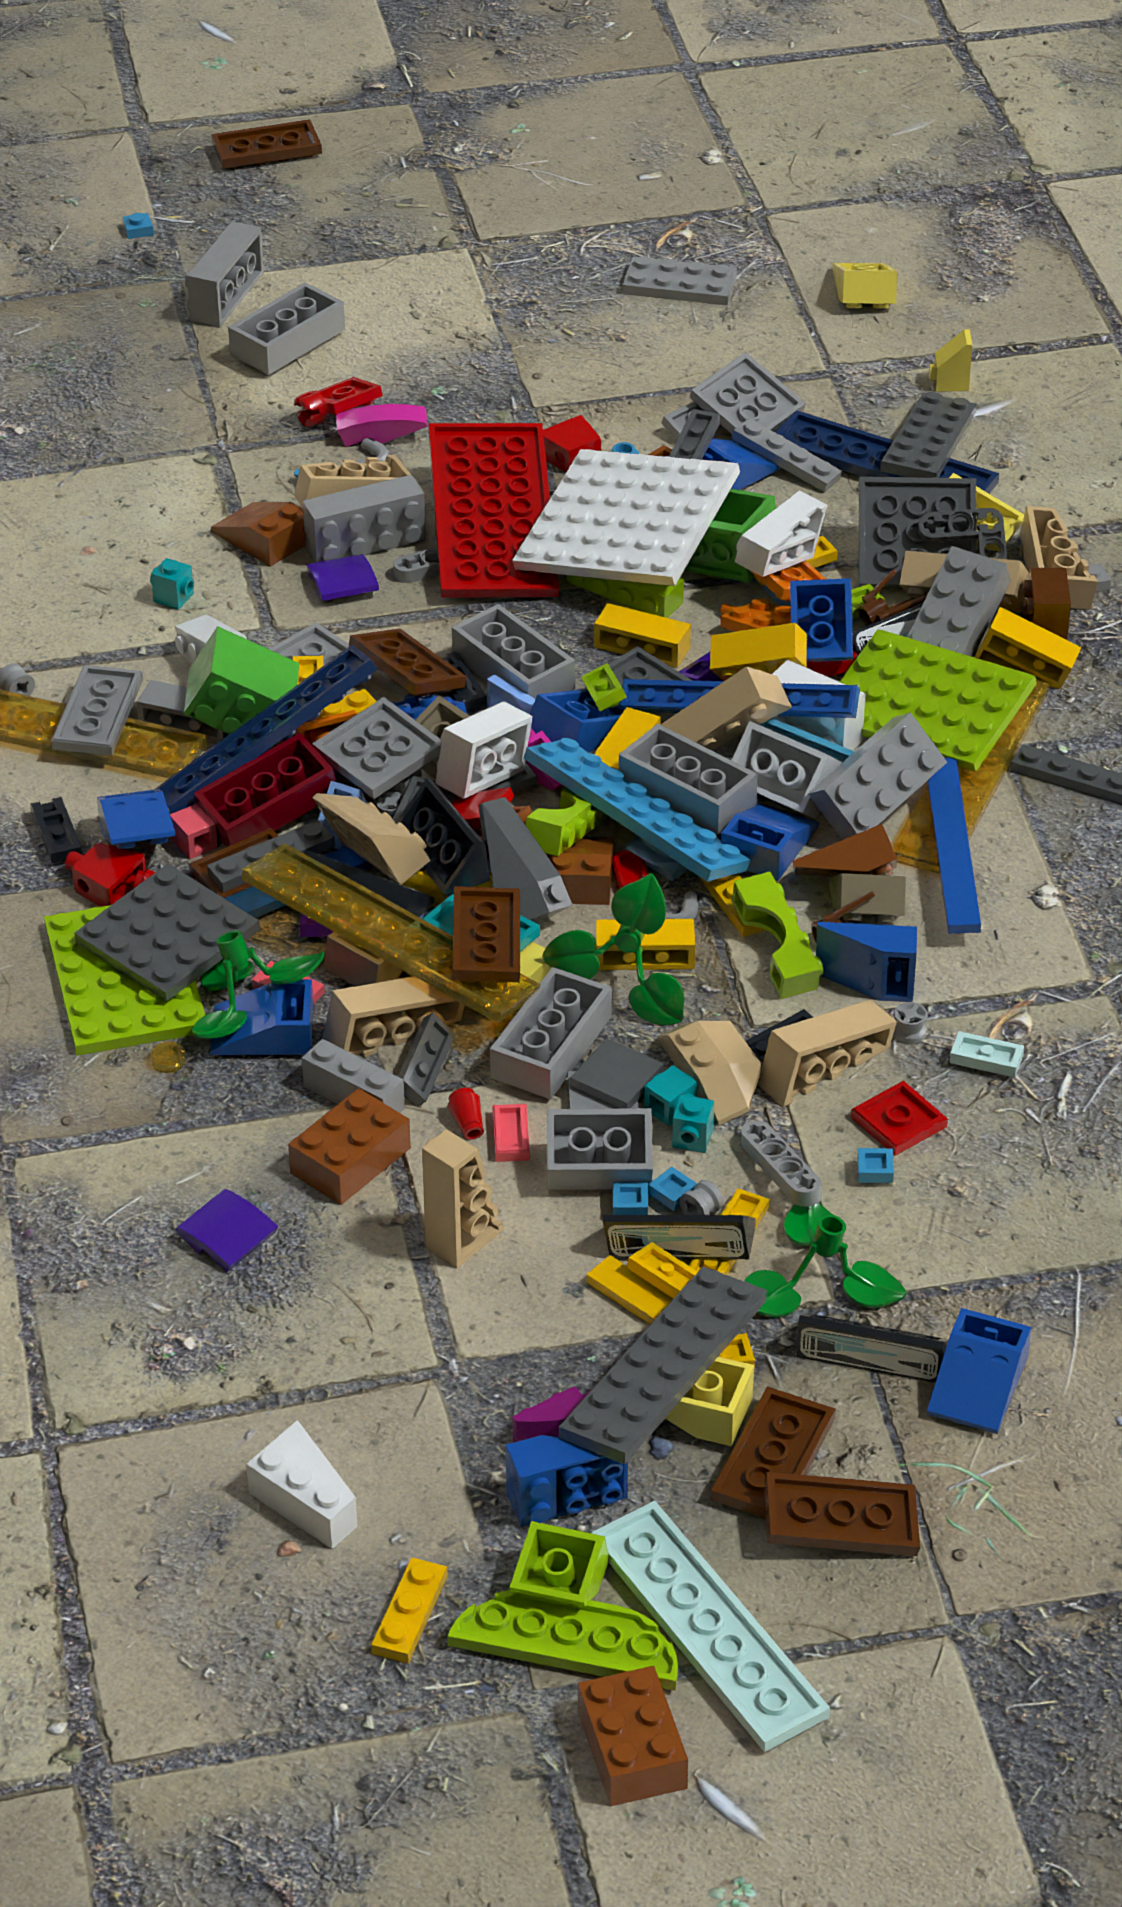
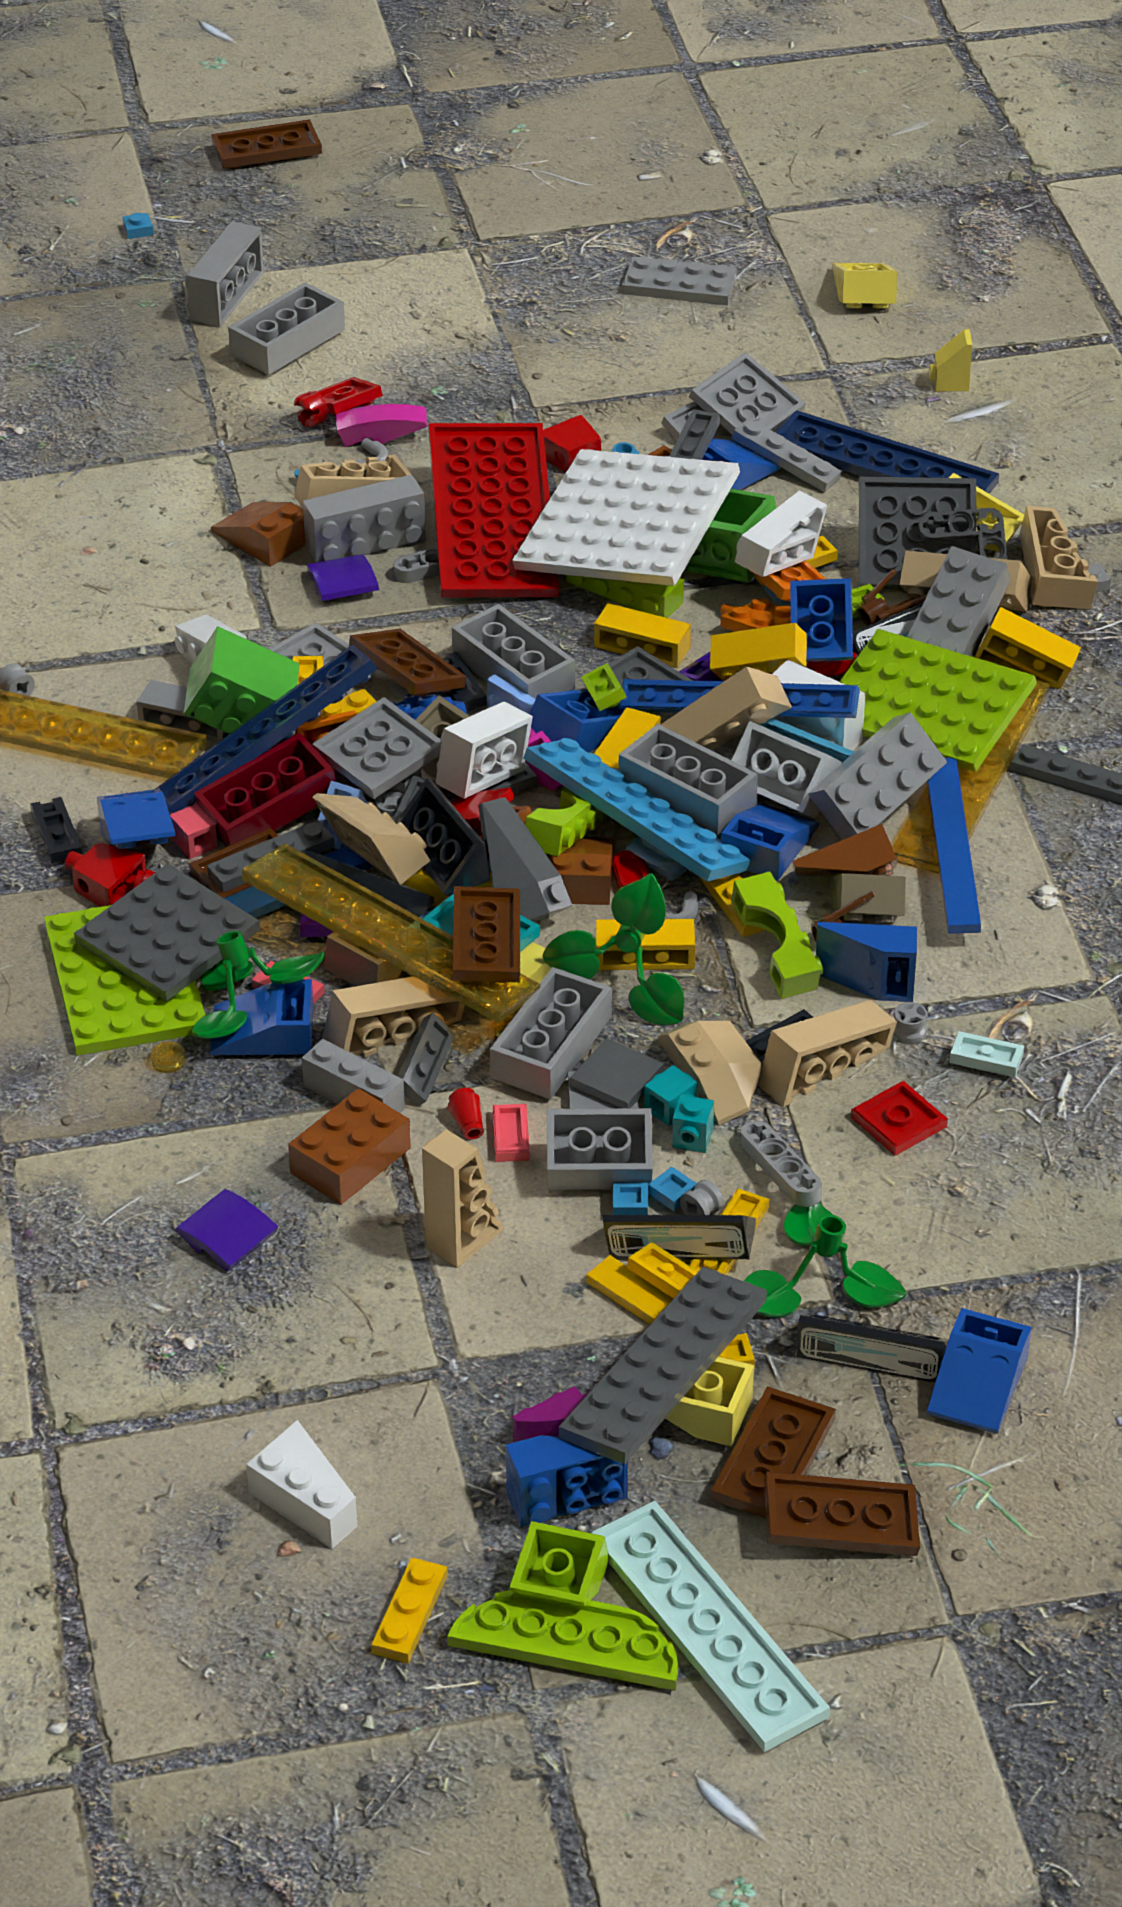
light grey tile [51,665,143,756] -> none
teal brick [150,558,195,610] -> none
dark orange brick [578,1666,688,1807] -> none
dark azure plate [857,1148,894,1183] -> none
dark grey plate [880,392,977,478] -> none
reddish brown brick [1021,568,1071,640] -> none

